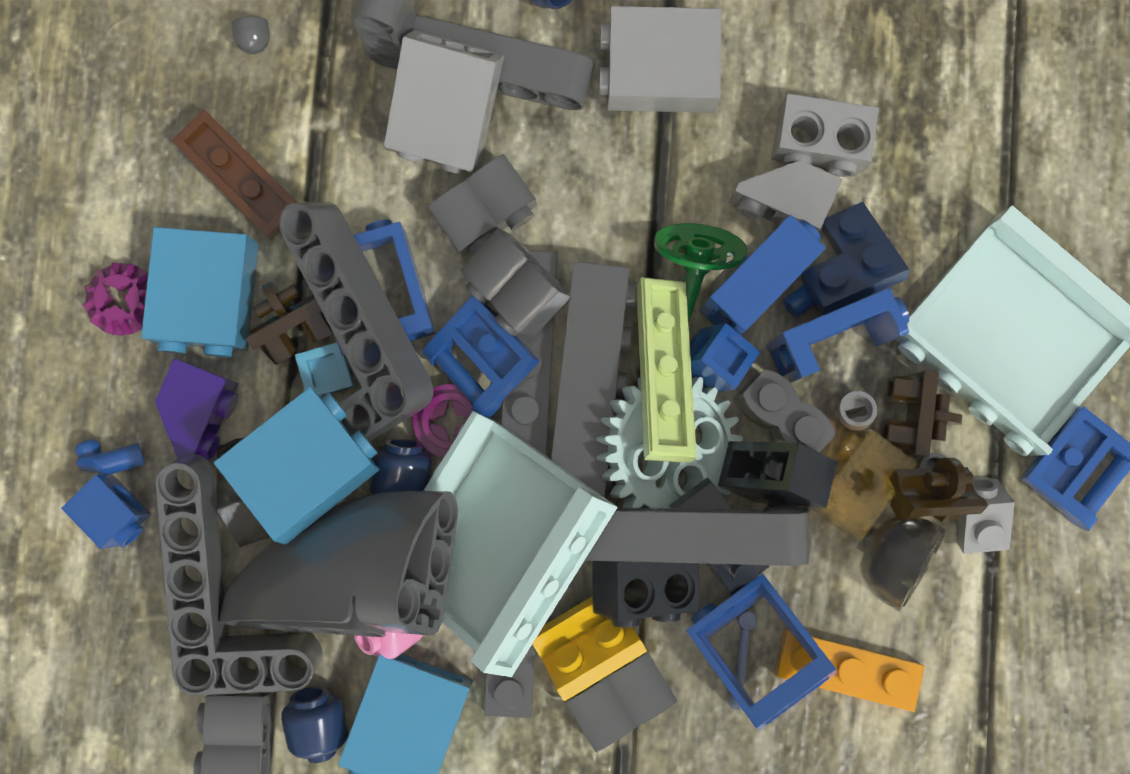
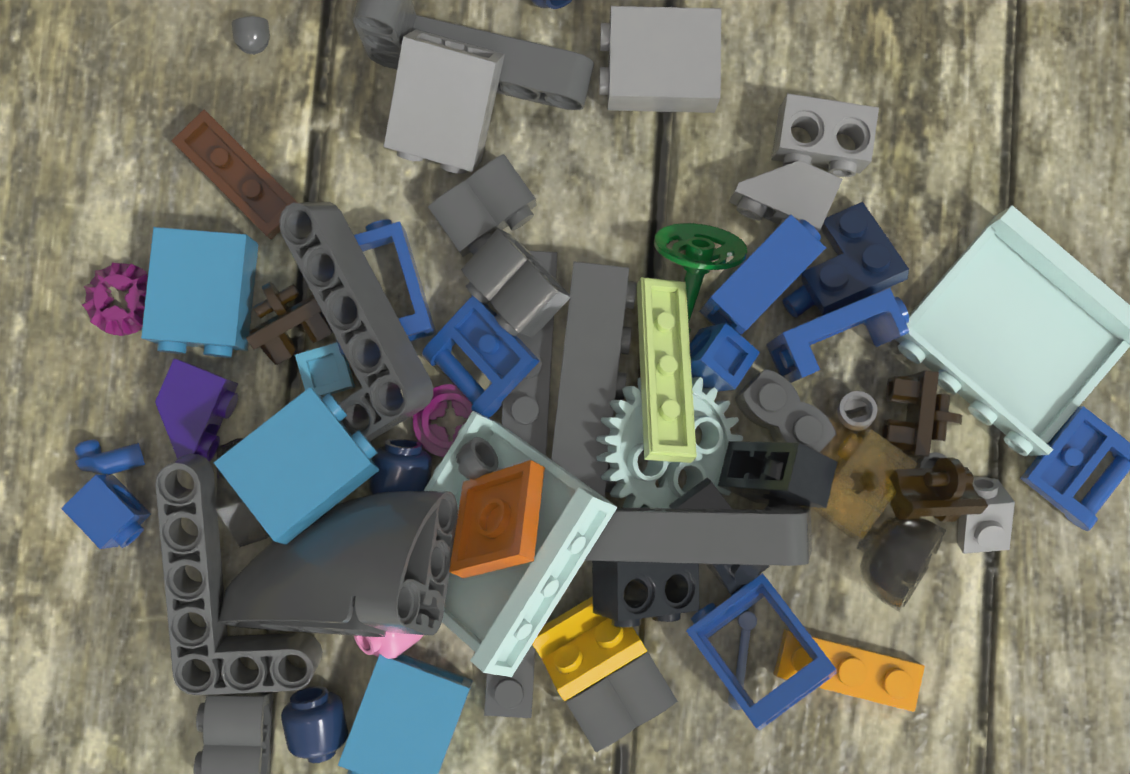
none -> orange plate [449,460,545,578]
none -> dark grey hinge [456,437,498,480]

